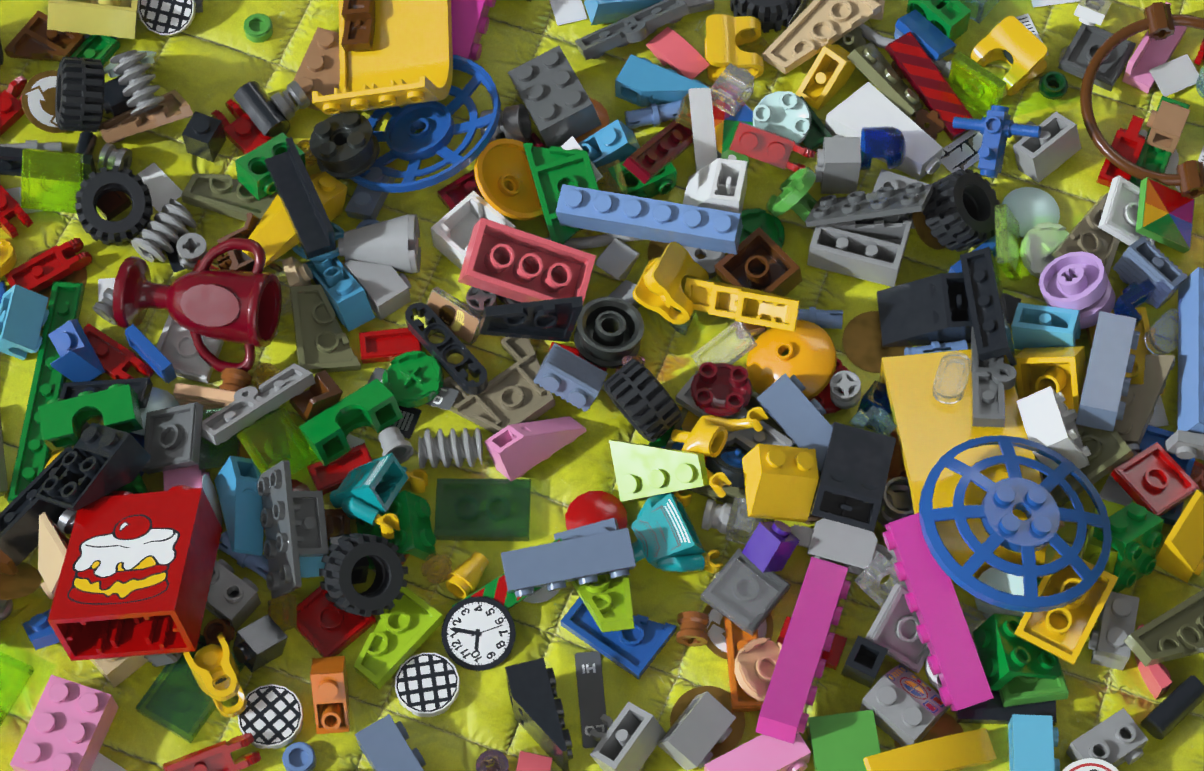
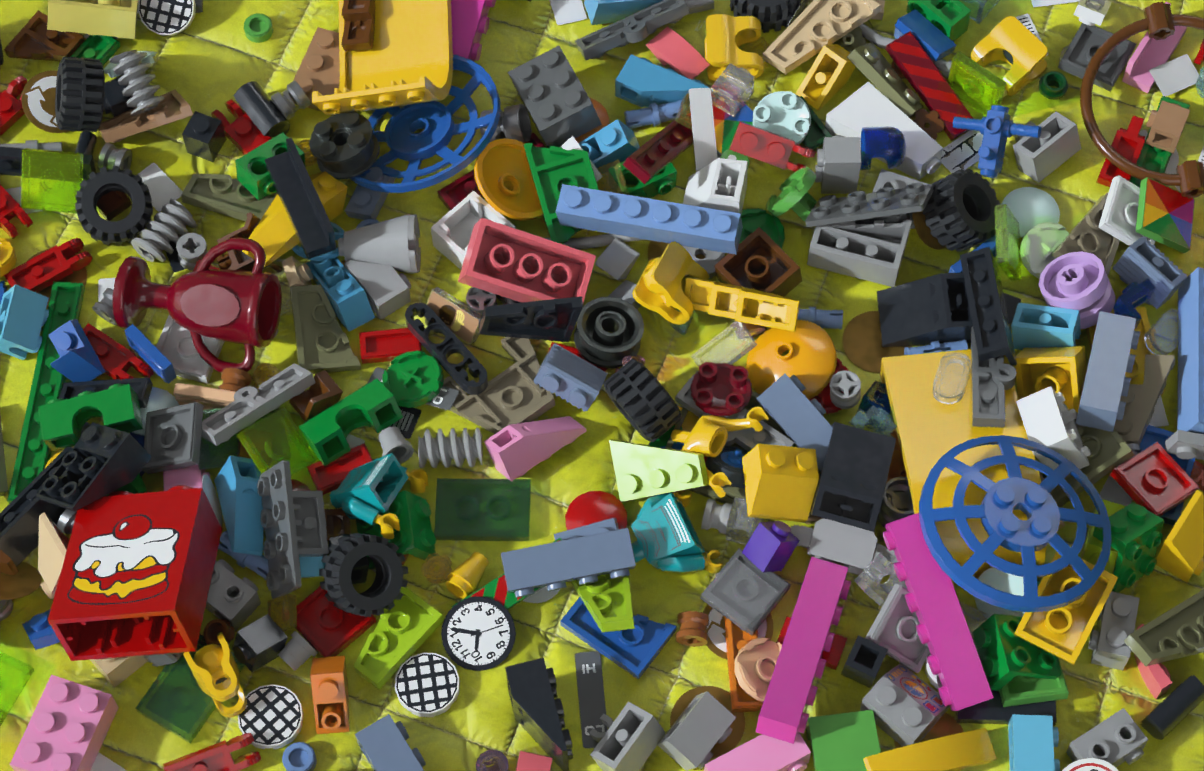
none -> light grey piece [278,631,318,671]

